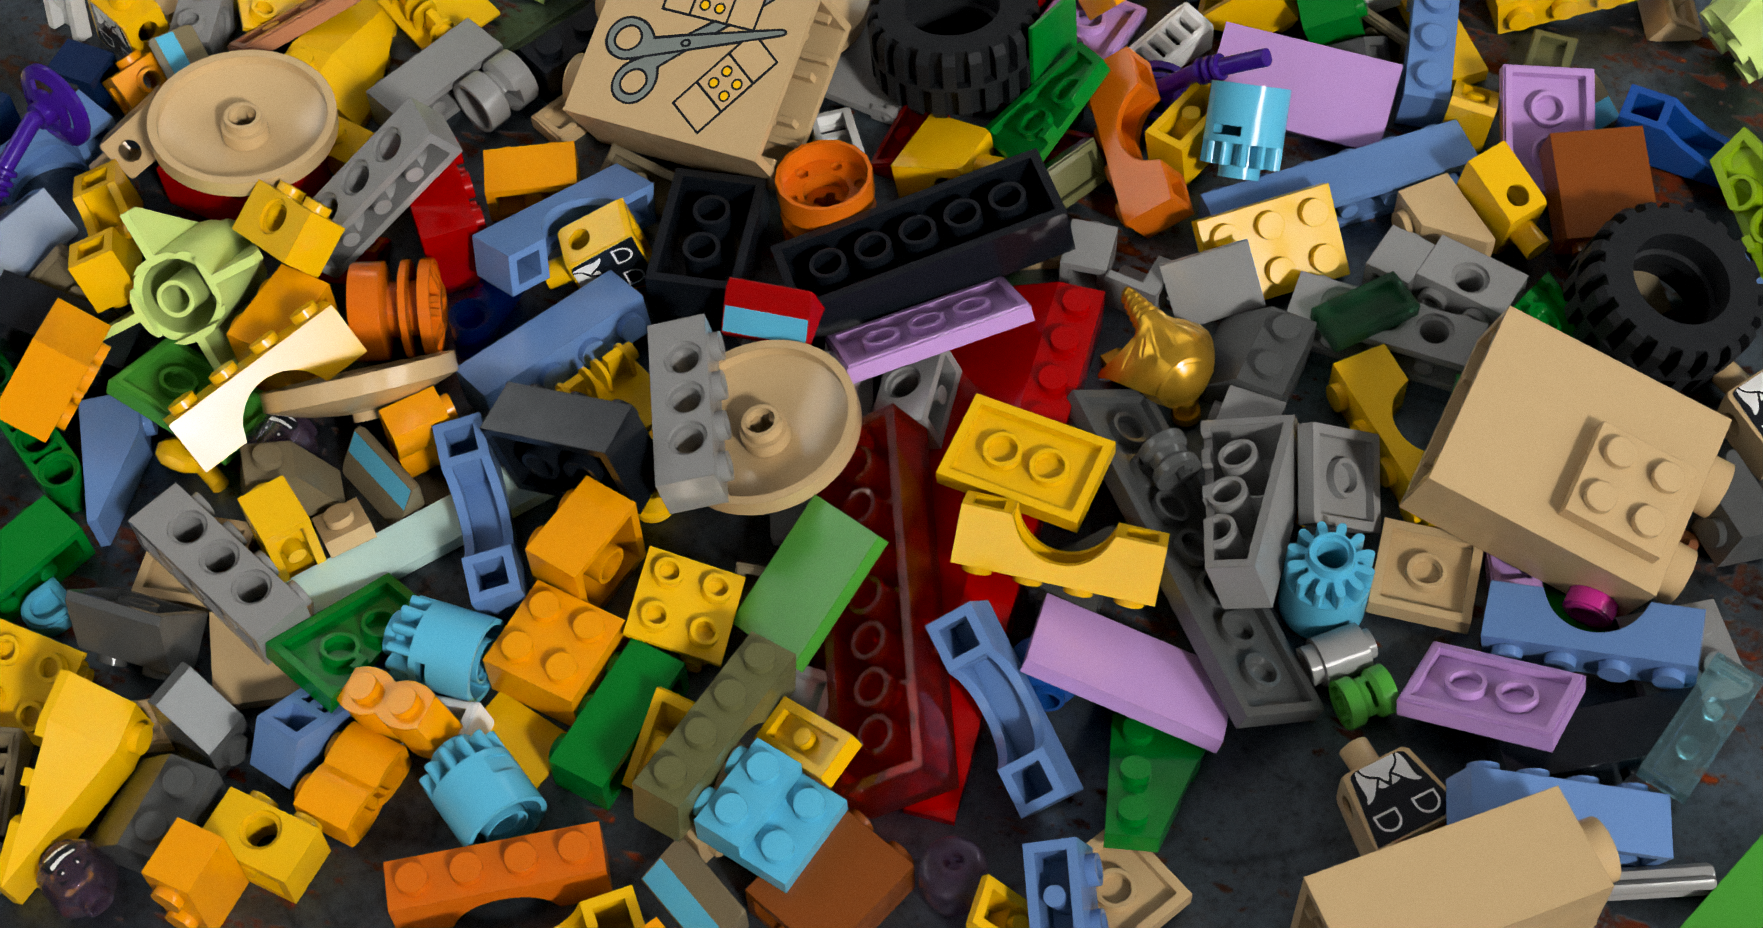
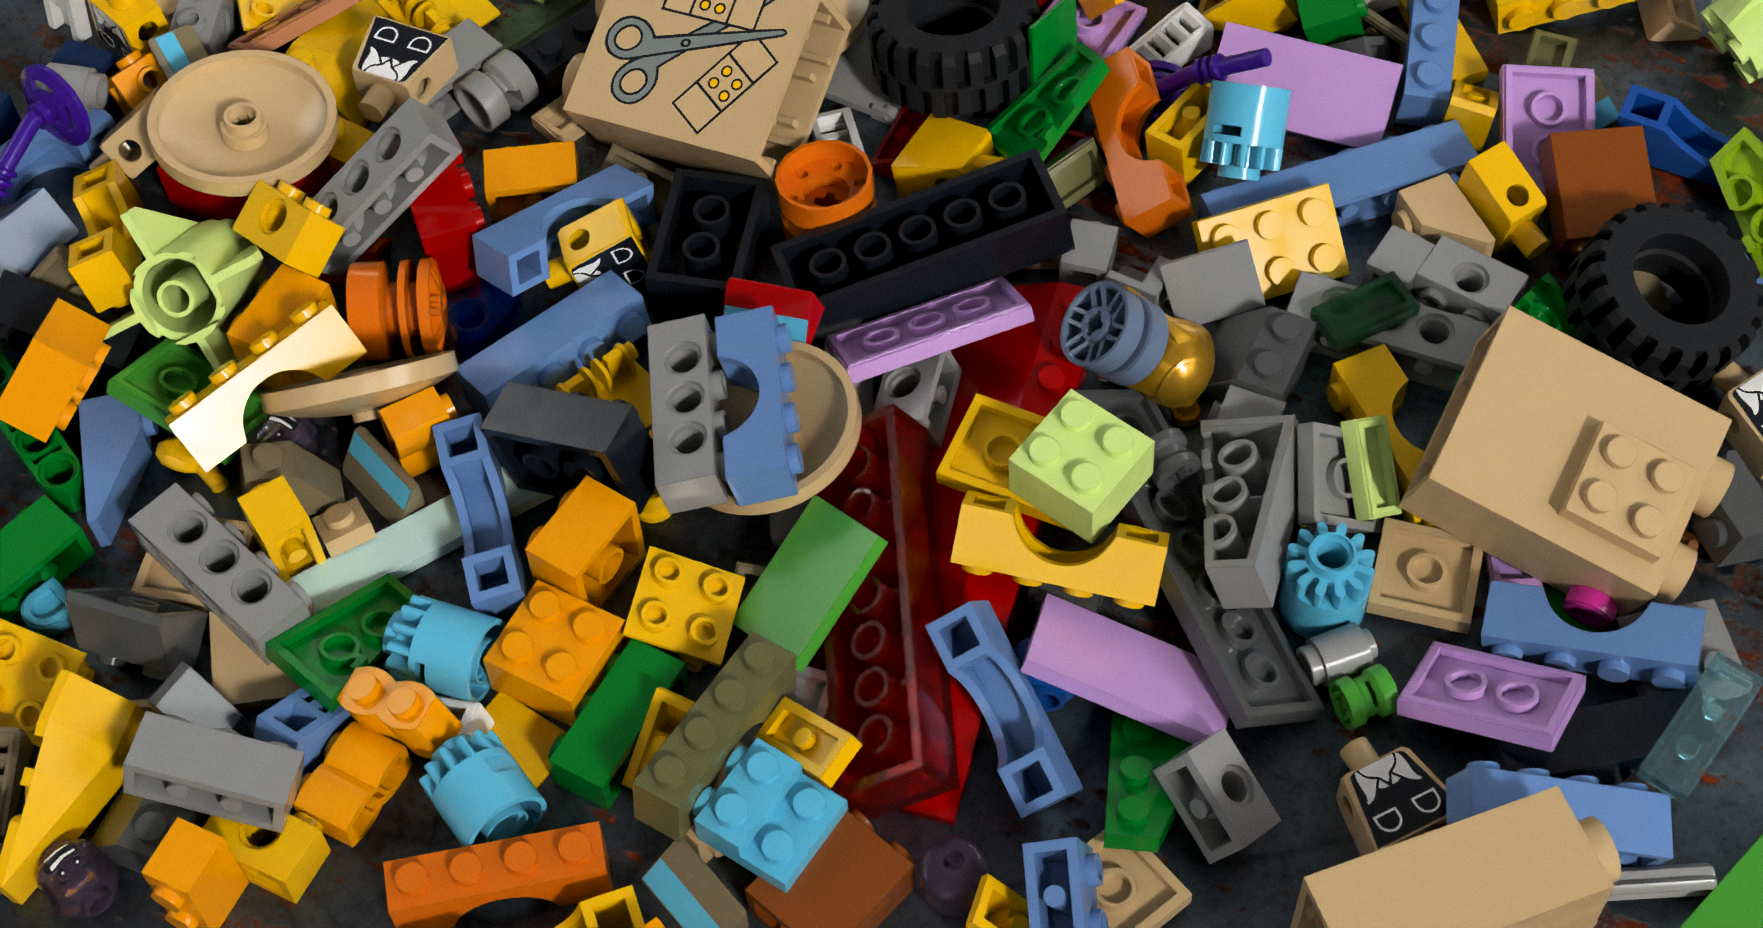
none -> light grey brick [35,62,109,113]
none -> light grey brick [123,711,304,833]
none -> torso [352,15,459,122]
none -> medium blue arch [715,305,804,507]
none -> yellowish green brick [1008,389,1155,544]
none -> sand blue wheel [1060,281,1169,386]
none -> light grey brick [1153,727,1282,864]
none -> yellowish green tile [1340,415,1402,522]

